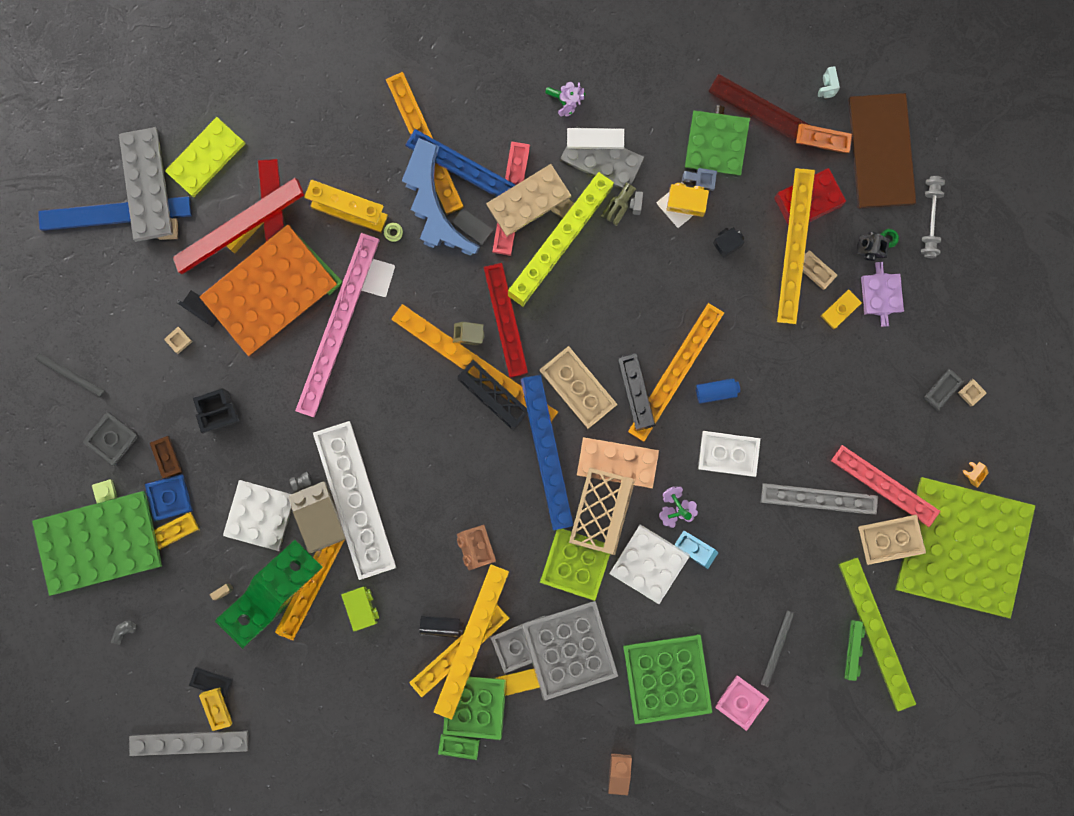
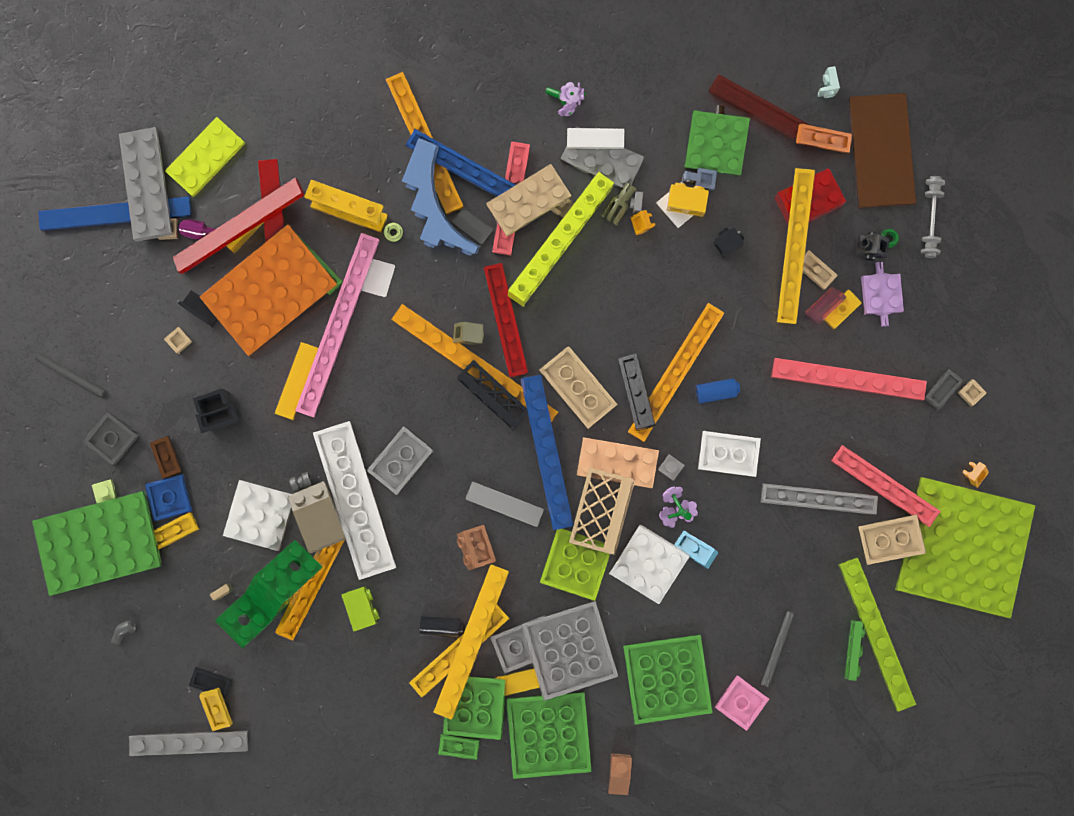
none -> magenta arm [179,219,215,240]
none -> yellow tile [274,342,318,420]
none -> light grey plate [367,426,433,495]
none -> light grey tile [466,481,544,527]
none -> bright green plate [507,692,592,779]
none -> light orange tile [630,210,655,235]
none -> light grey plate [658,454,685,481]
none -> coral plate [771,358,927,401]
none -> clear pink tile [805,287,846,324]

